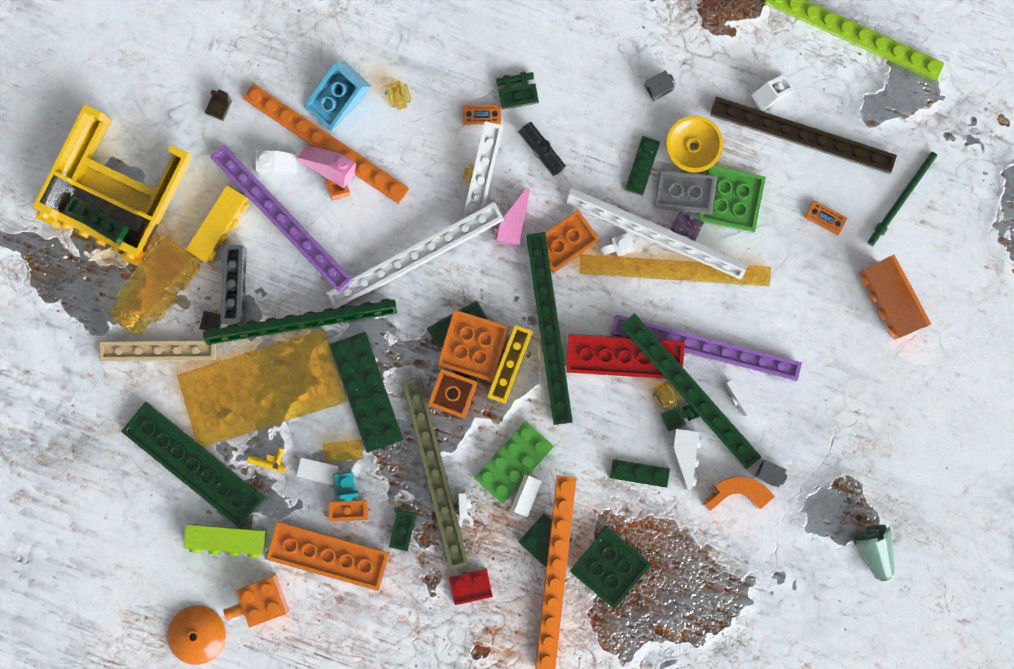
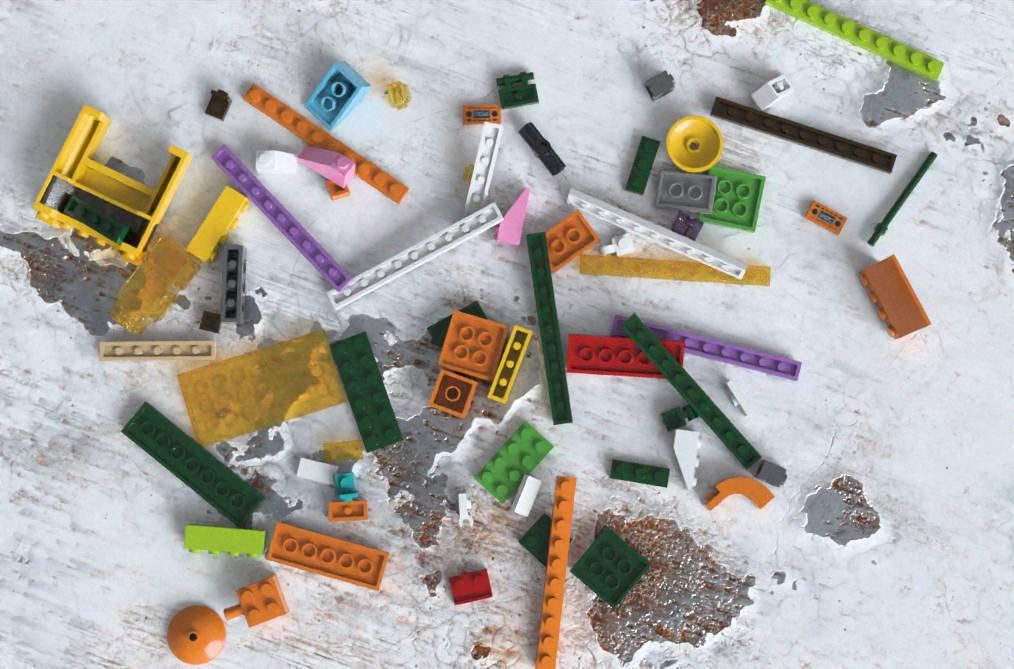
dark green plate [203,299,397,345] -> none
yellow hose [247,447,286,473] -> none
dark green plate [389,509,417,552] -> none
olive plate [403,377,469,570] -> none
clear yellow head [652,381,681,411] -> none
sand green cone [852,524,894,581] -> none

